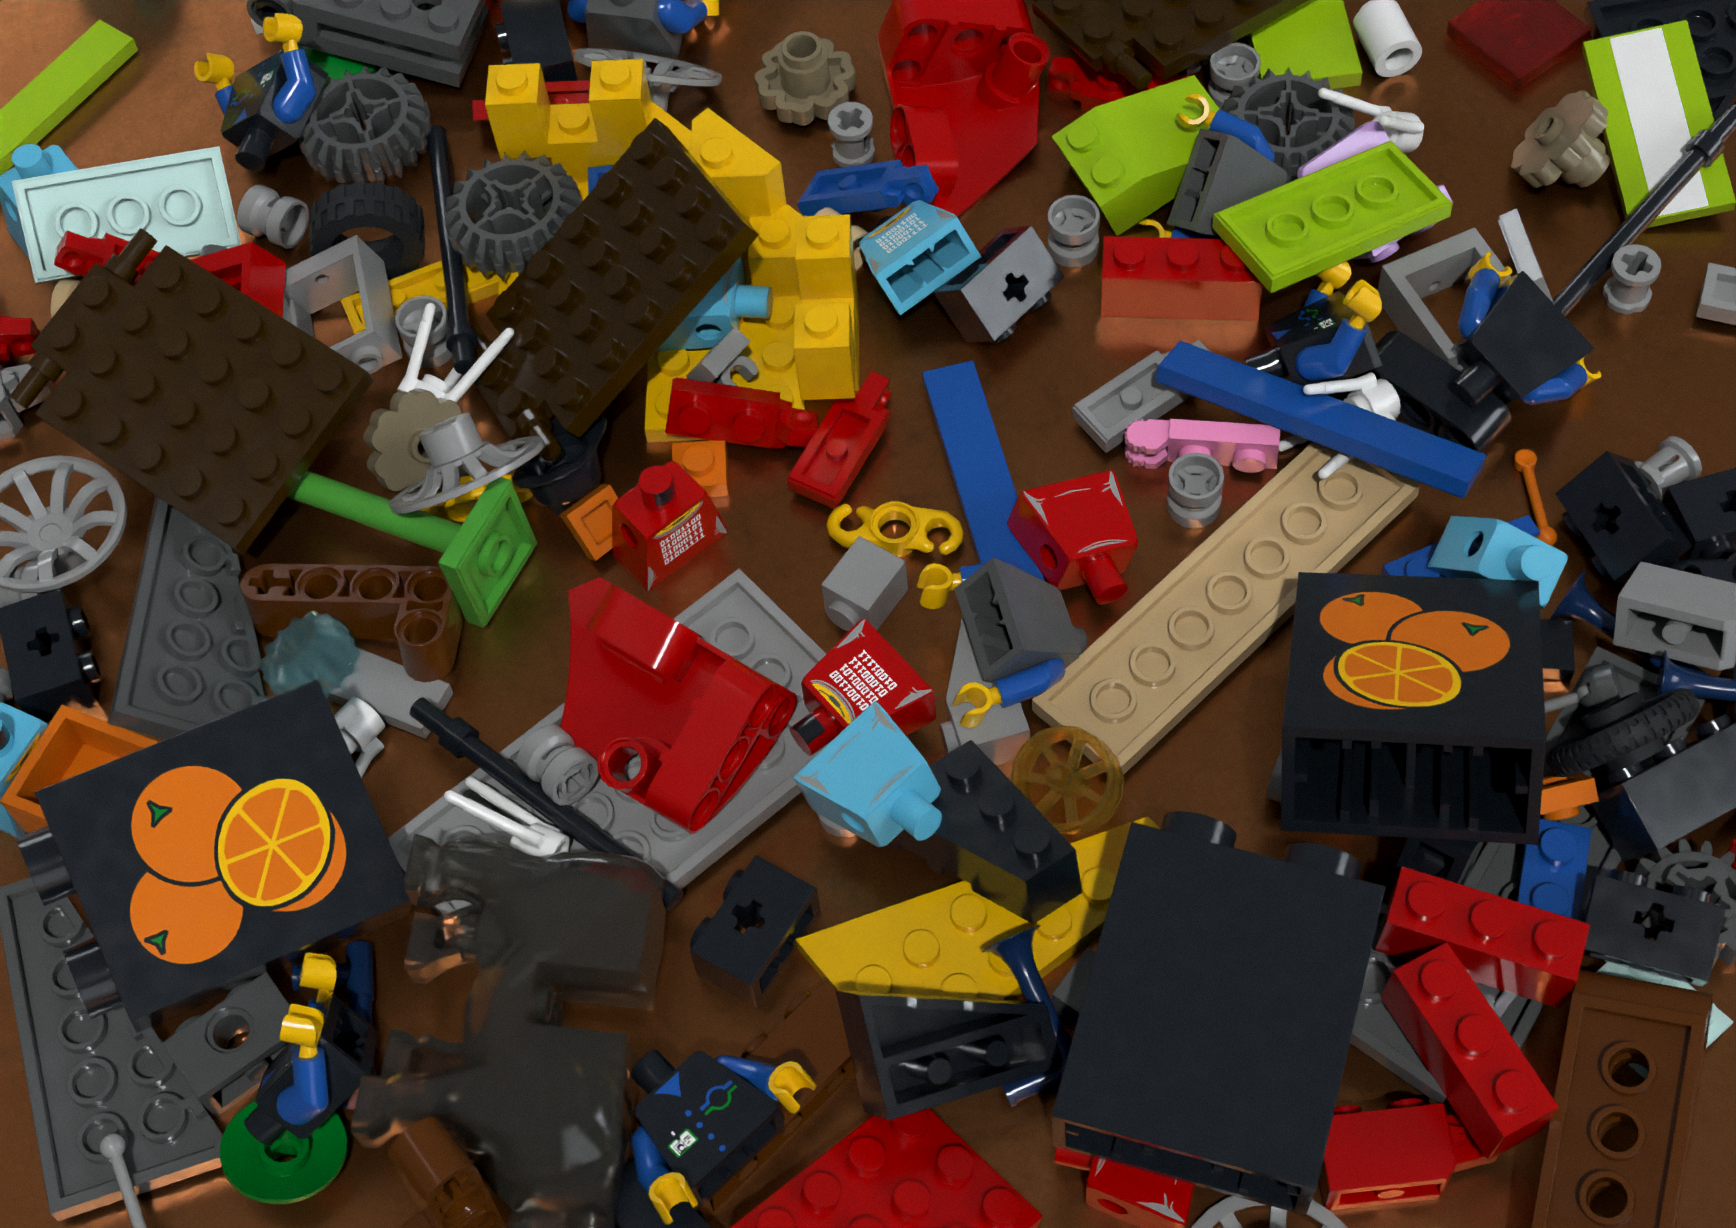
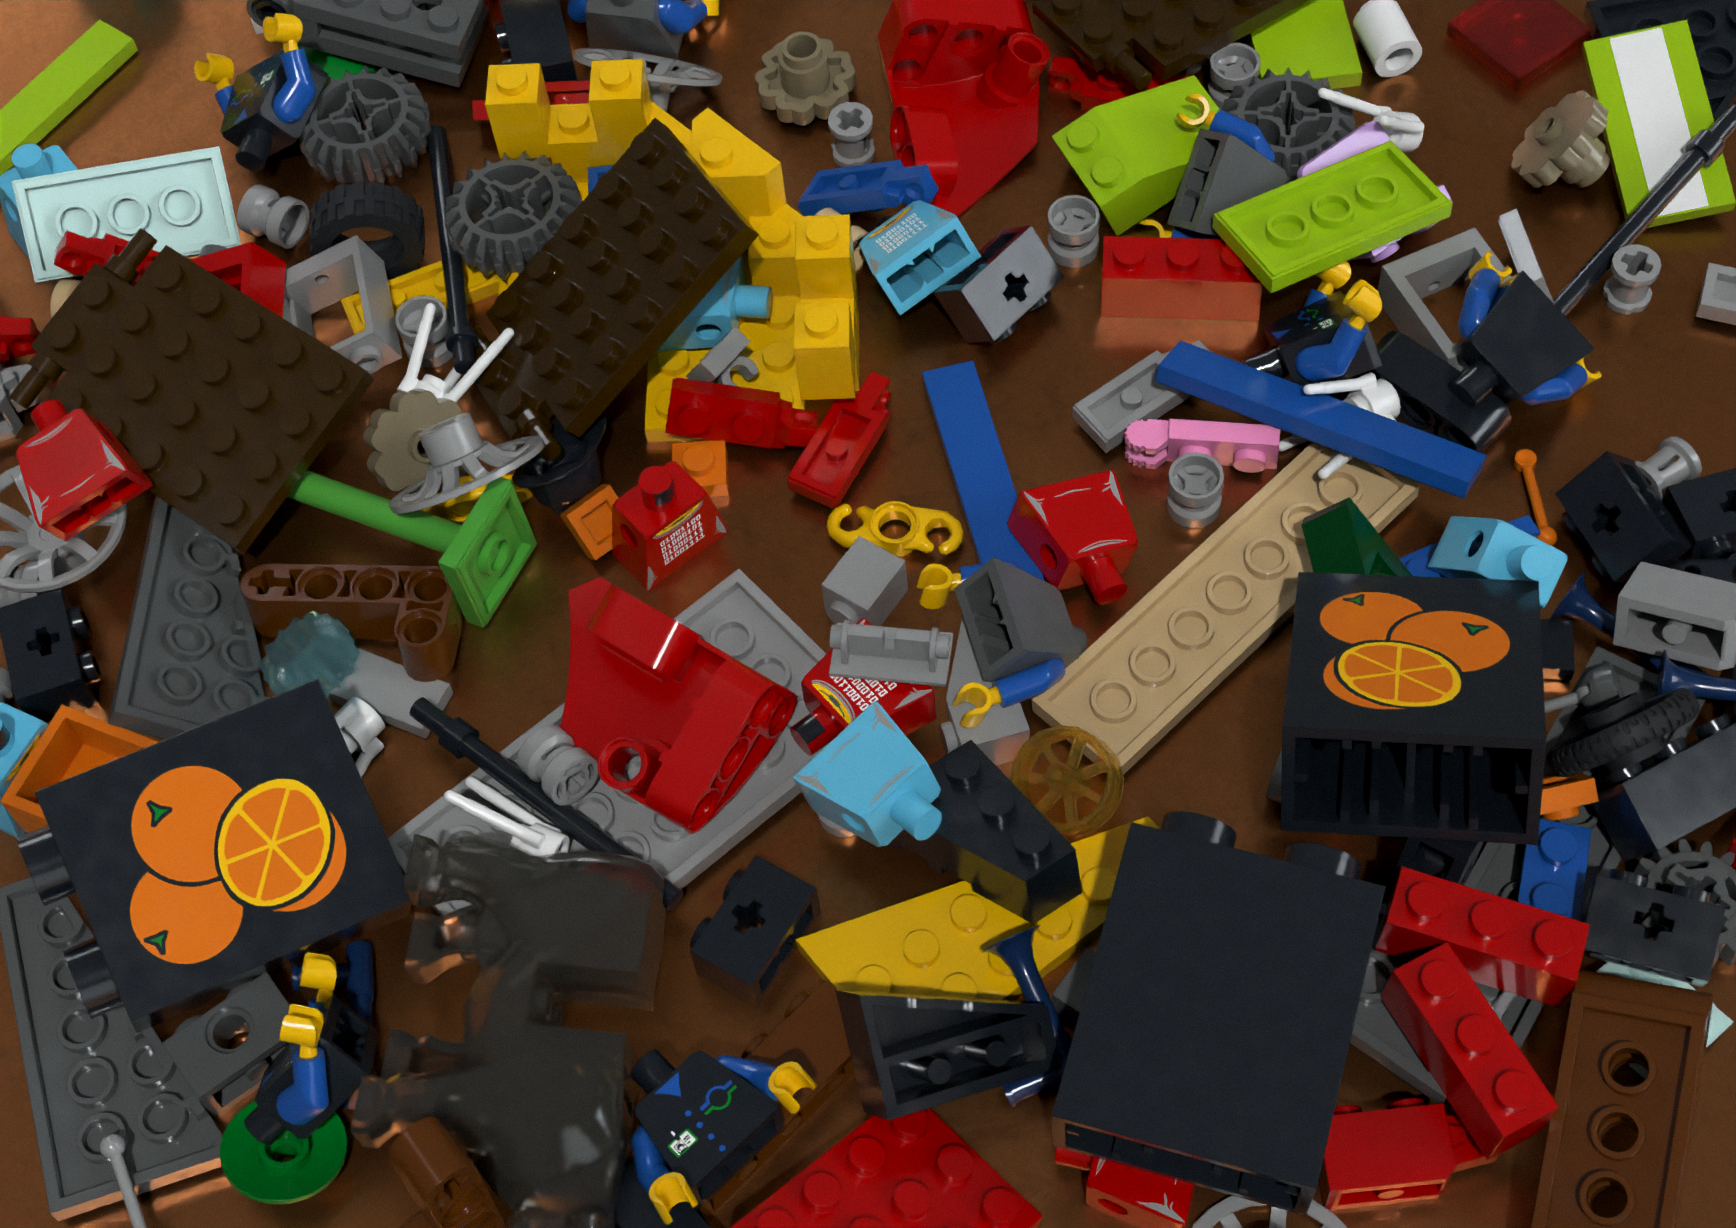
none -> red torso [16,400,153,542]
none -> light grey hinge [829,619,953,687]
none -> dark green slope [1301,497,1412,576]

